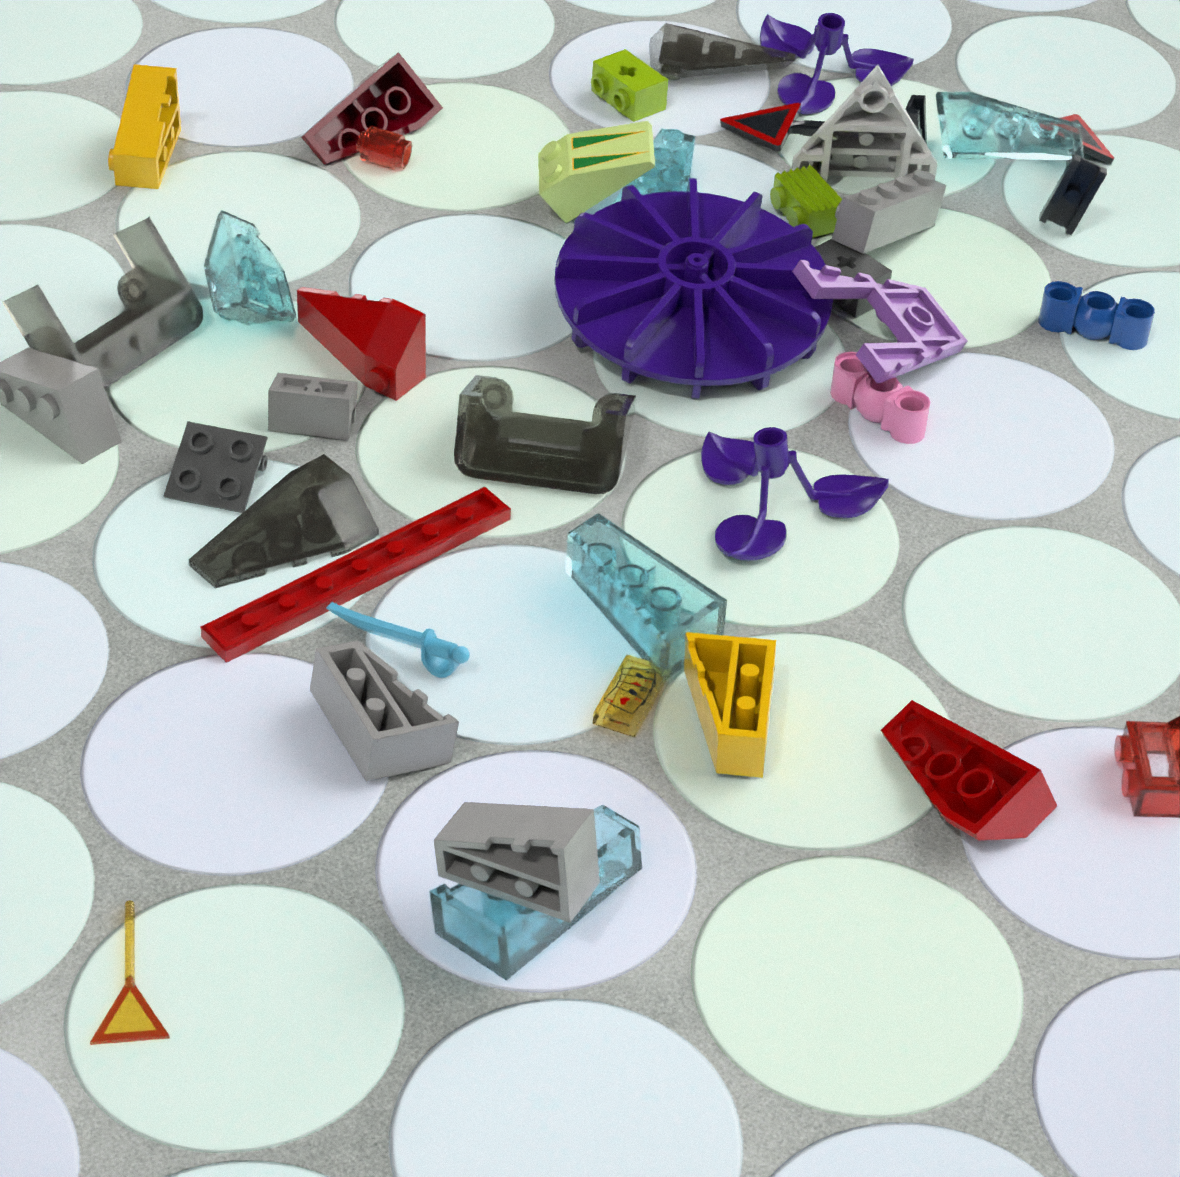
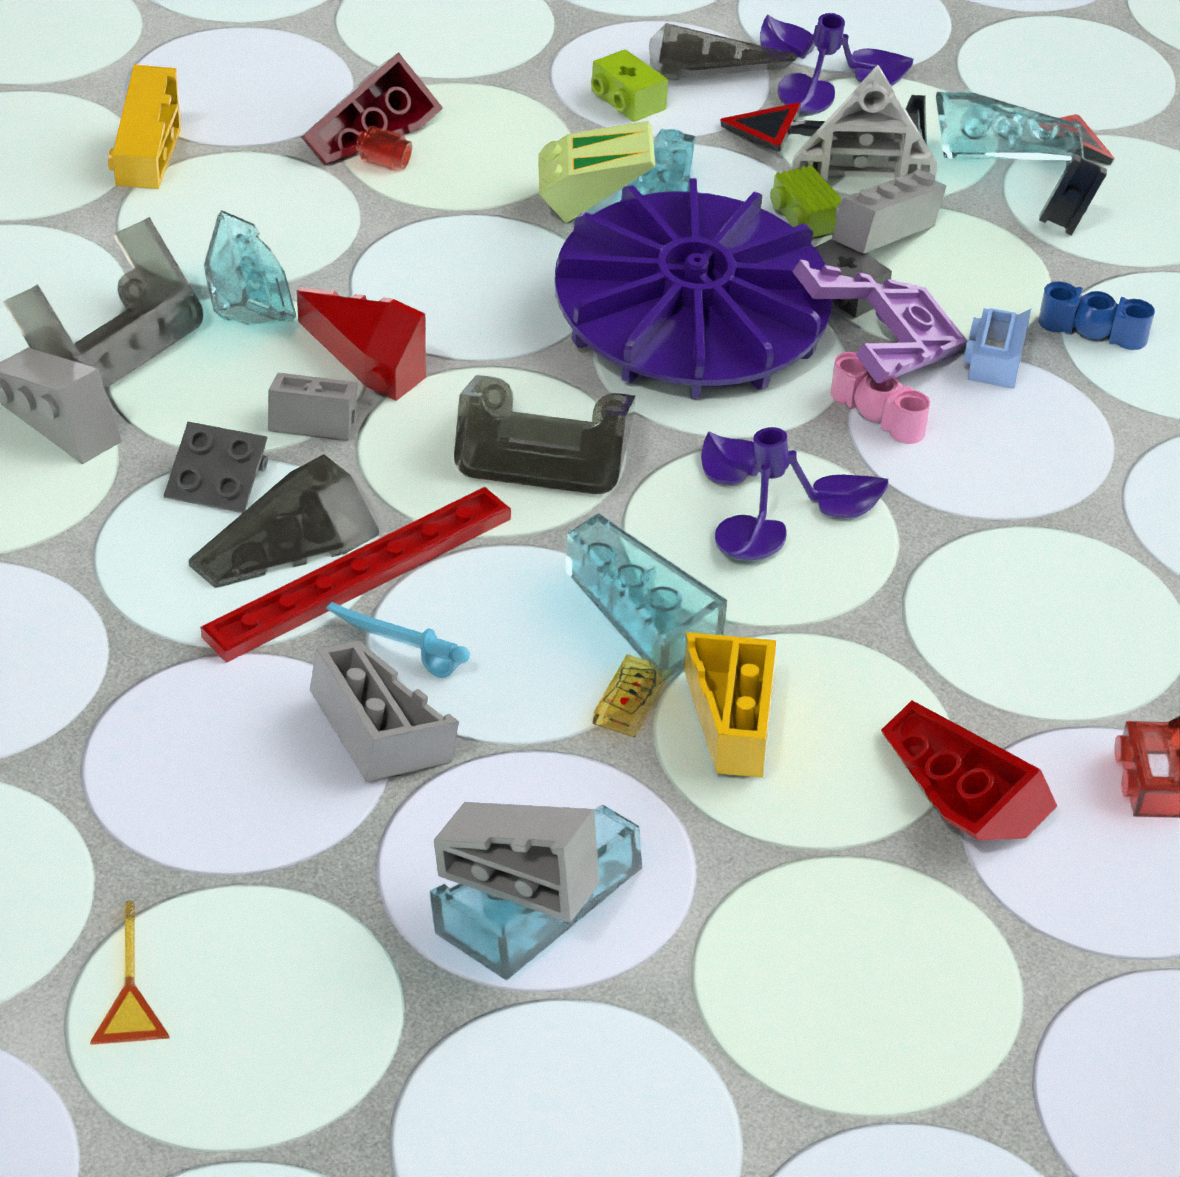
none -> light blue window [963,308,1032,389]

